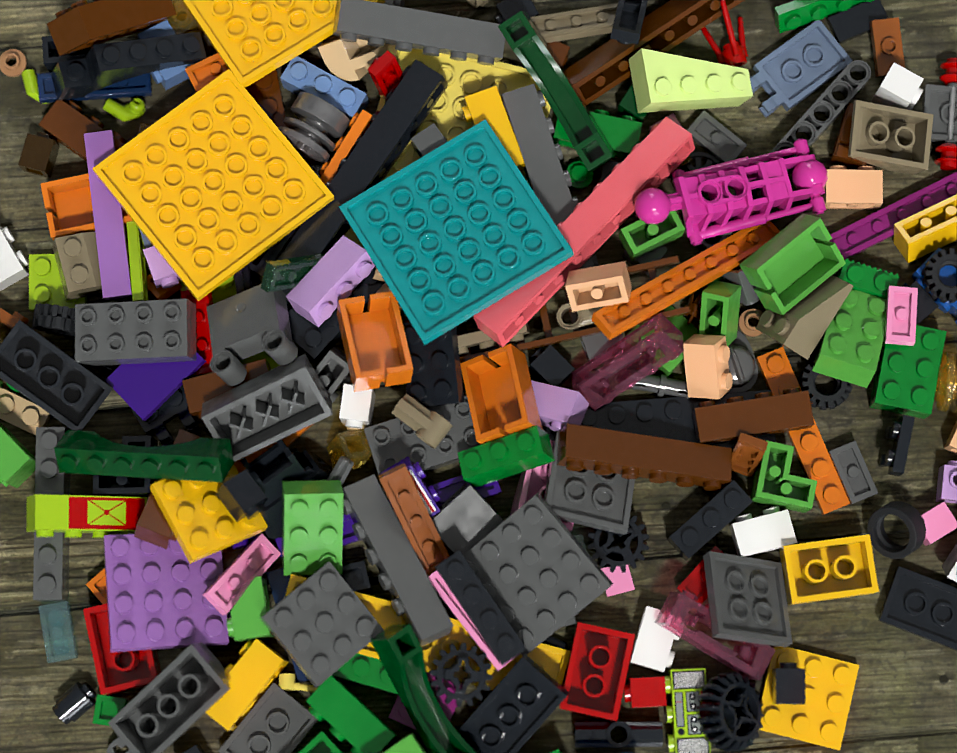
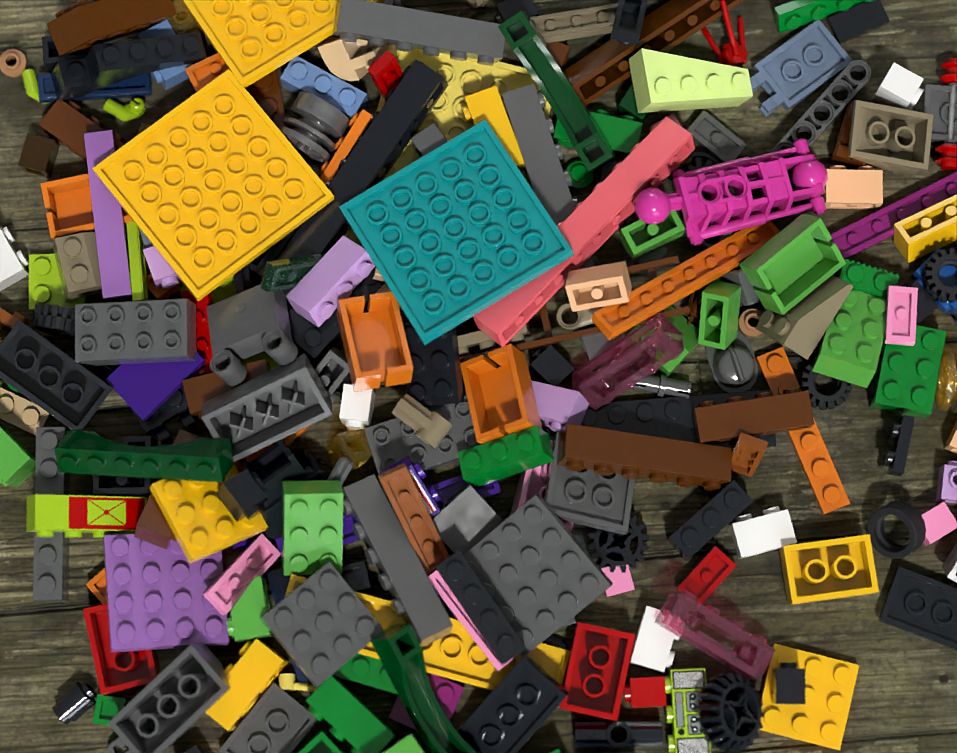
clear light blue plate [38,601,78,664] -> none
black gear [429,643,493,707] -> none
light nougat brick [682,334,733,399] -> none
dark grey plate [703,551,793,648] -> none
bright green brick [750,440,817,513] -> none
dark grey plate [828,440,878,505] -> none
dark orange plate [869,17,905,77] -> none

